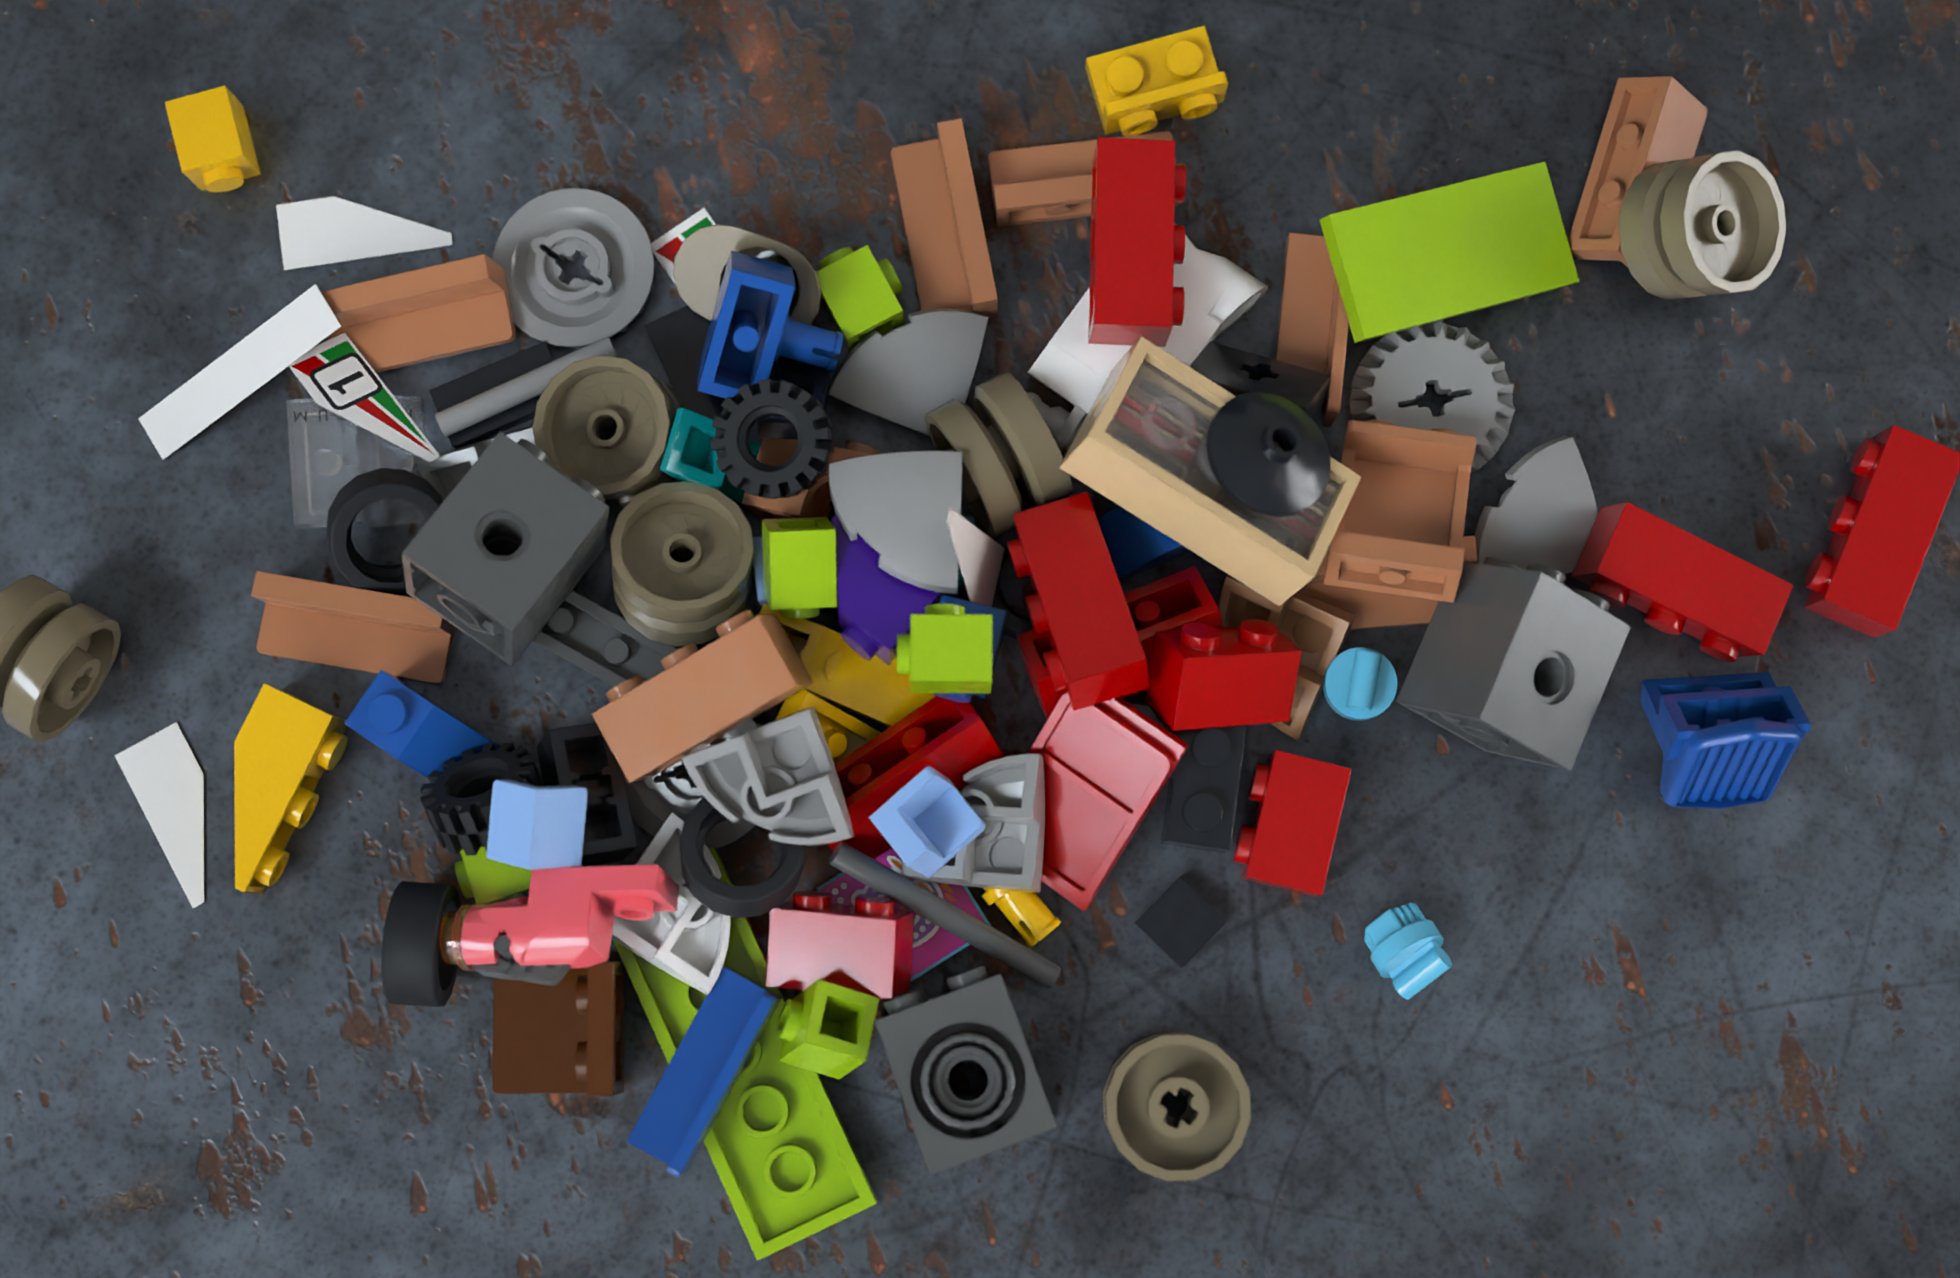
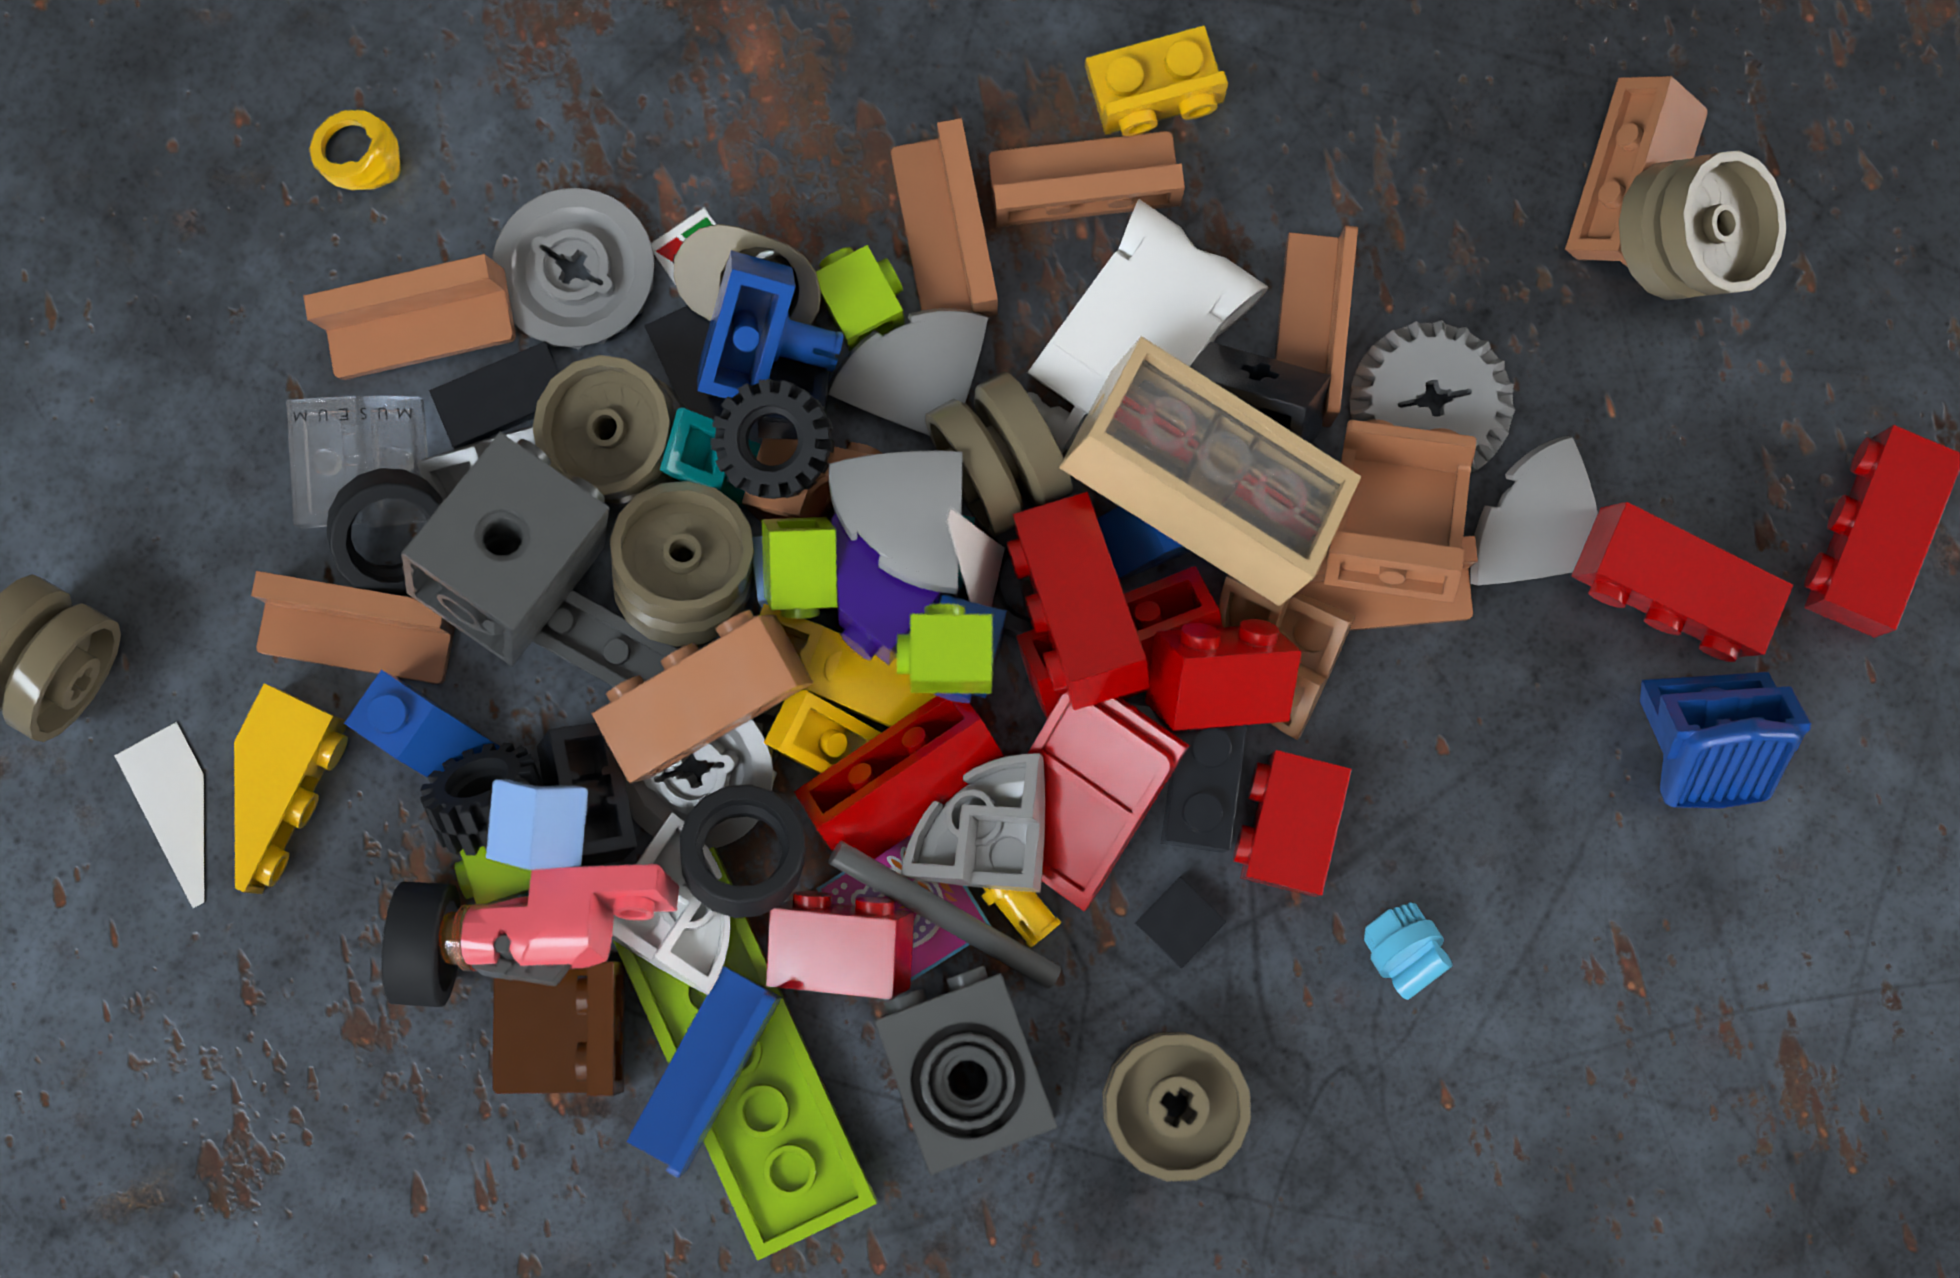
white sticker [138,284,341,460] -> none
yellow brick [164,85,261,192] -> none
white sticker [276,196,453,270] -> none
sticker [288,333,441,462] -> none
light grey bar [435,336,619,437] -> none
light grey brick [681,706,854,845] -> none
lime brick [776,979,879,1079] -> none
light blue panel [869,766,985,878] -> none
red brick [1088,137,1186,347] -> none
black dish [1206,392,1330,517] -> none
lime tile [1319,161,1580,343] -> none
medium azure piece [1323,647,1397,721] -> none
dark grey brick [1396,557,1631,771] -> none
none -> yellow piece [309,110,400,190]

